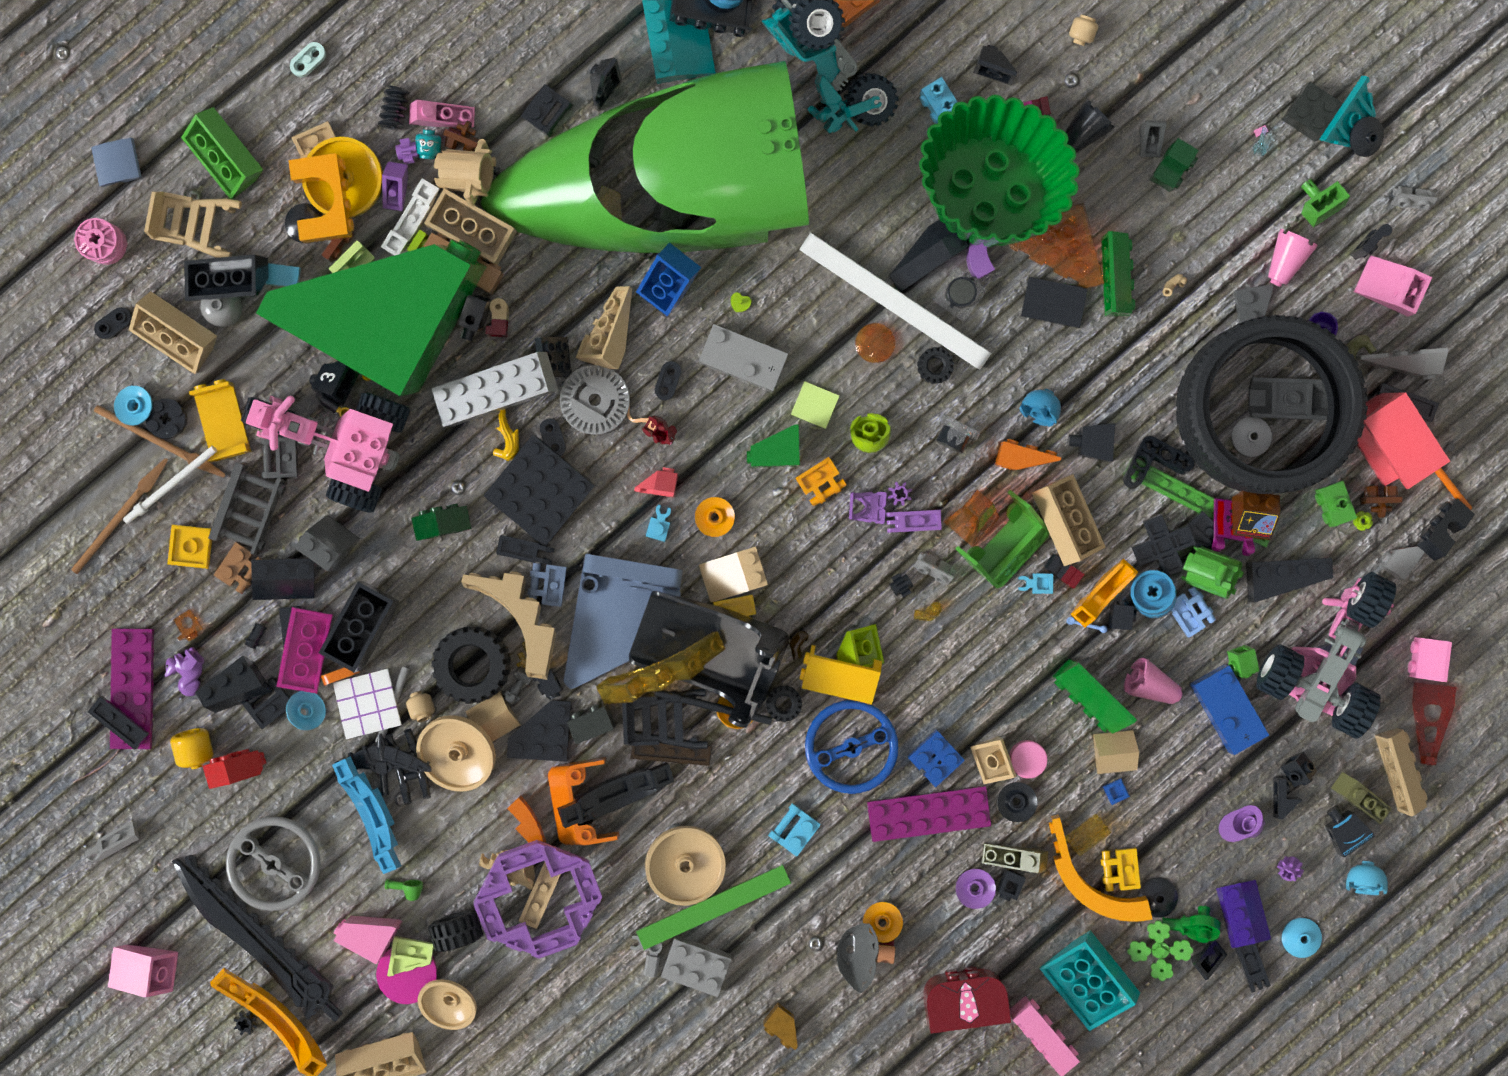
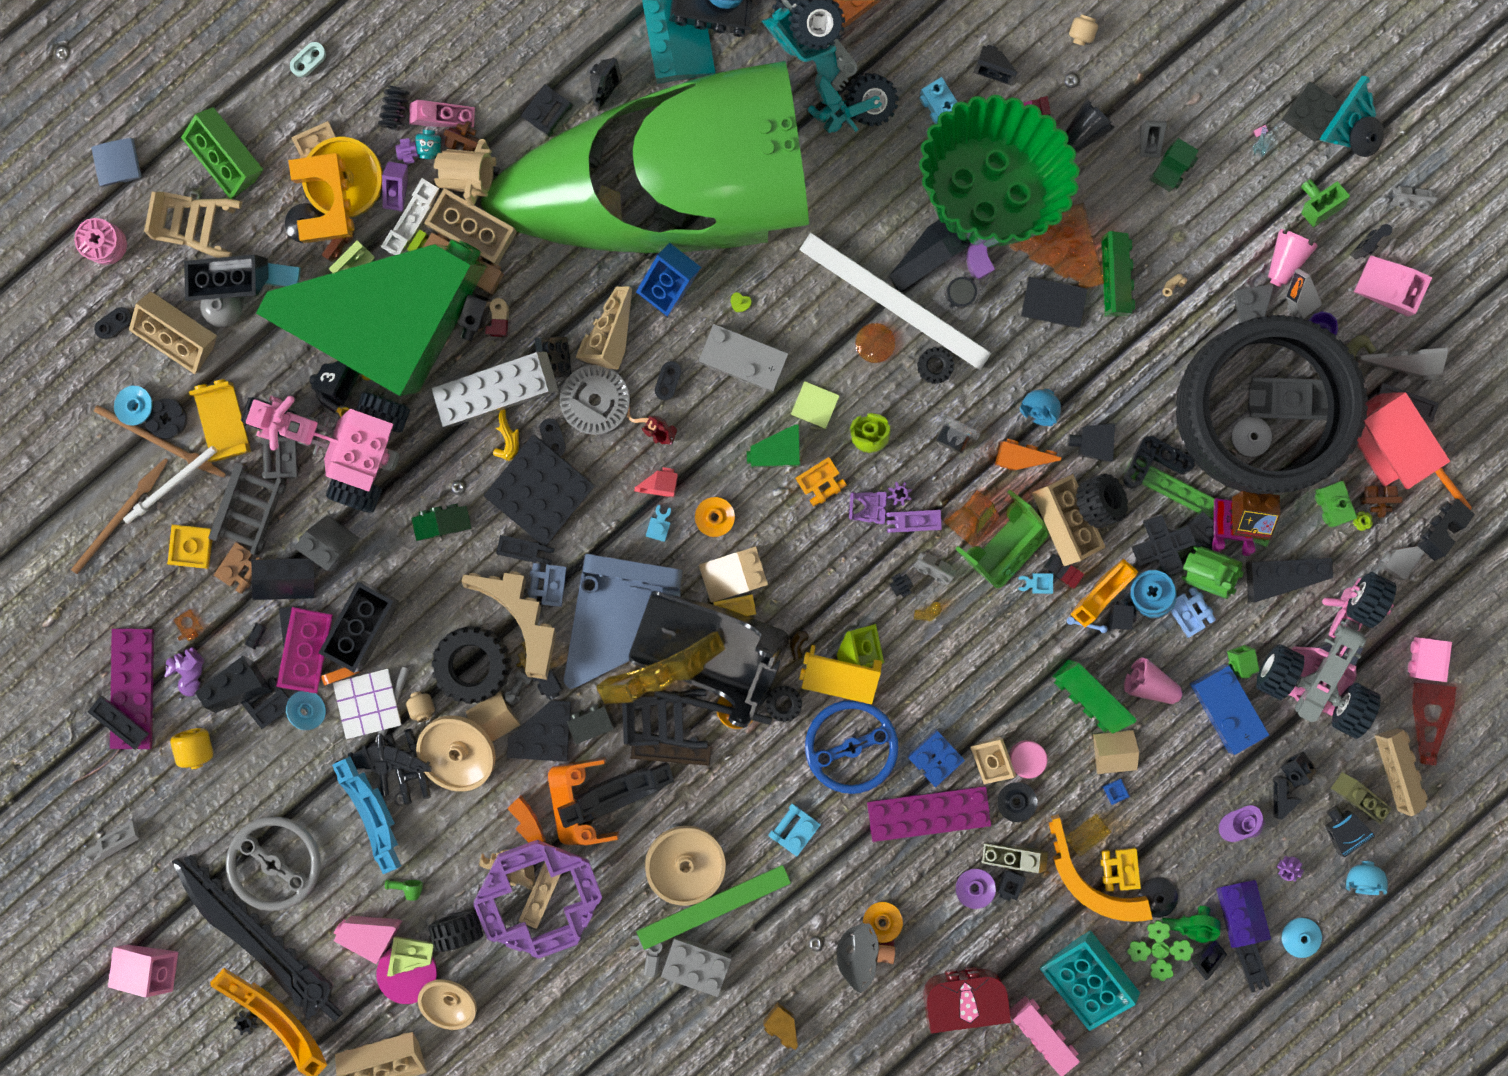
red hinge [203,748,266,789] -> none
none -> black tyre [1076,473,1128,528]
none -> light grey slope [1286,268,1322,319]

